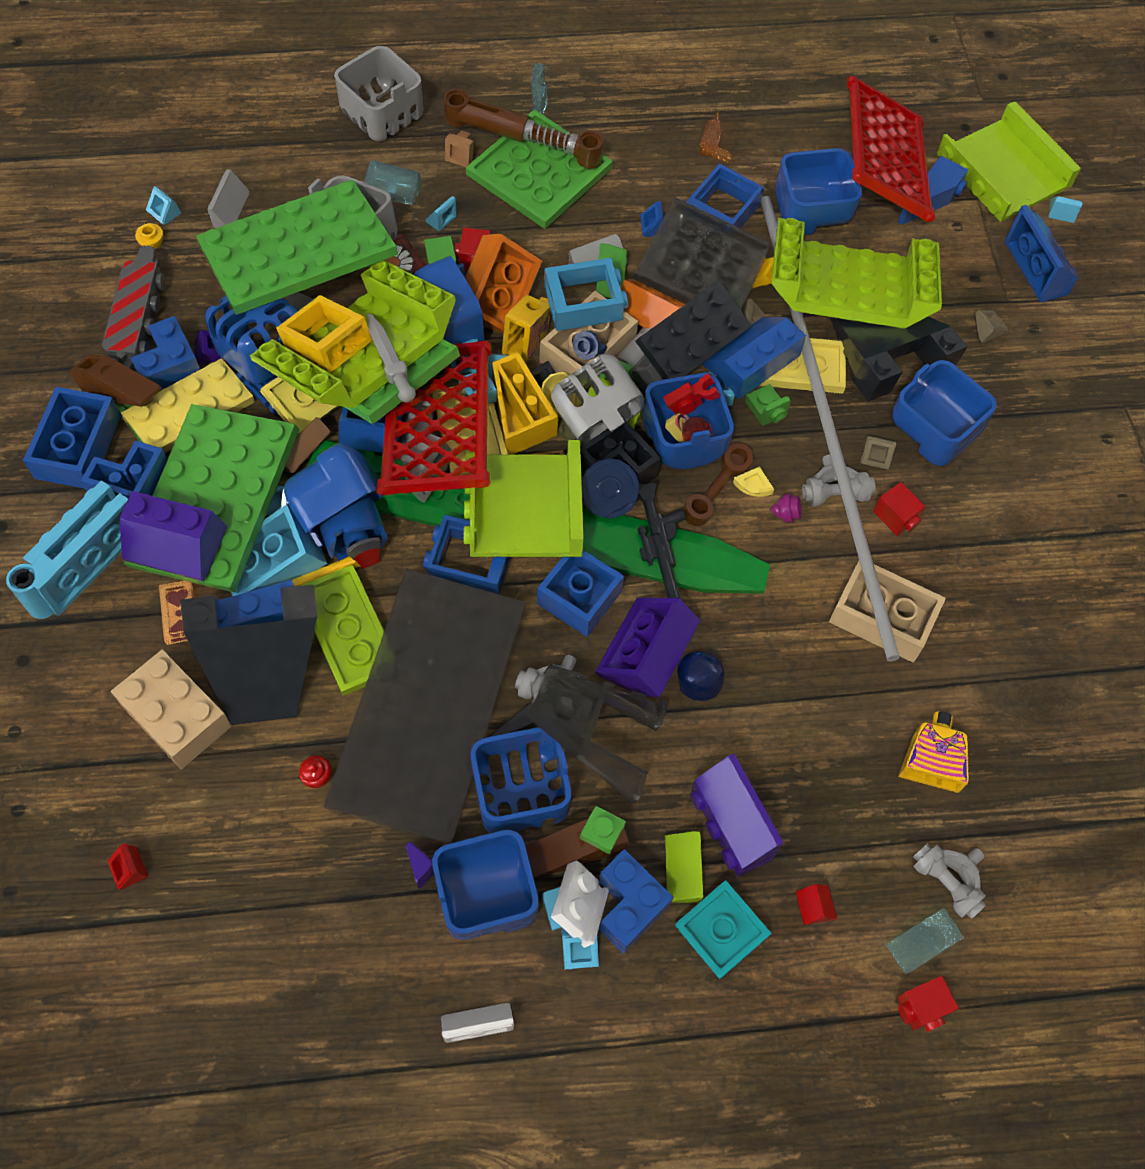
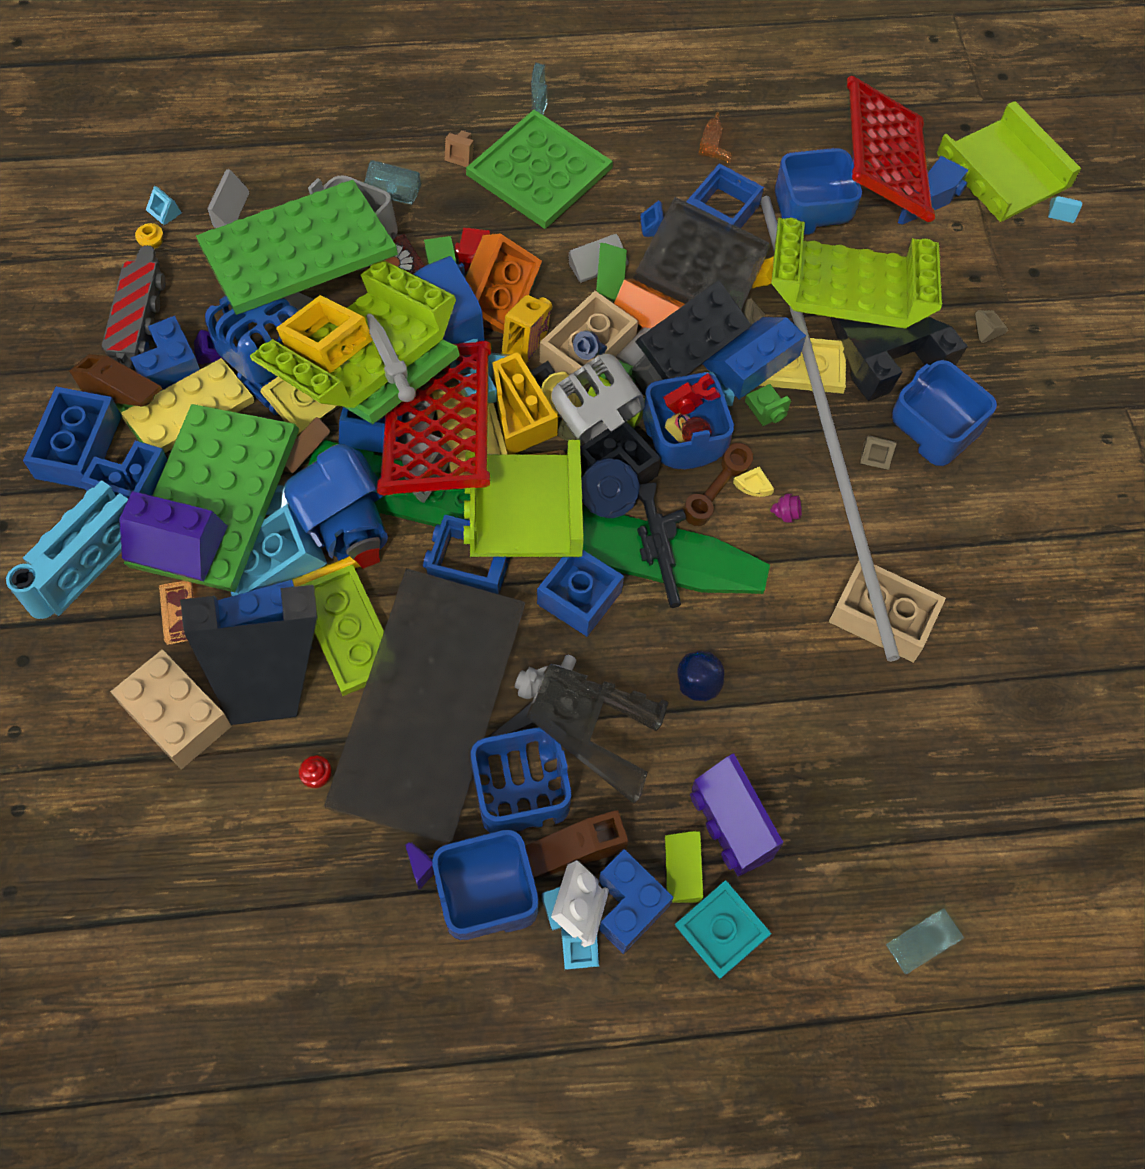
red slope [107,843,148,890] -> none
light grey piece [334,46,424,142] -> none
medium azure slope [426,196,457,231] -> none
white slope [441,1003,514,1043] -> none
reddish brown piece [444,88,604,169] -> none
dark azure window [544,258,628,331] -> none
bright green plate [580,806,626,854] -> none
dark purple slope [595,598,700,697] -> none
red slope [795,884,837,925] -> none
light grey piece [802,455,875,507] -> none
red brick [873,482,926,536] -> none
red brick [897,975,959,1032] -> none
torso [898,711,969,793] -> none
light grey piece [913,844,986,919] -> none
blue slope [1004,205,1078,303] -> none

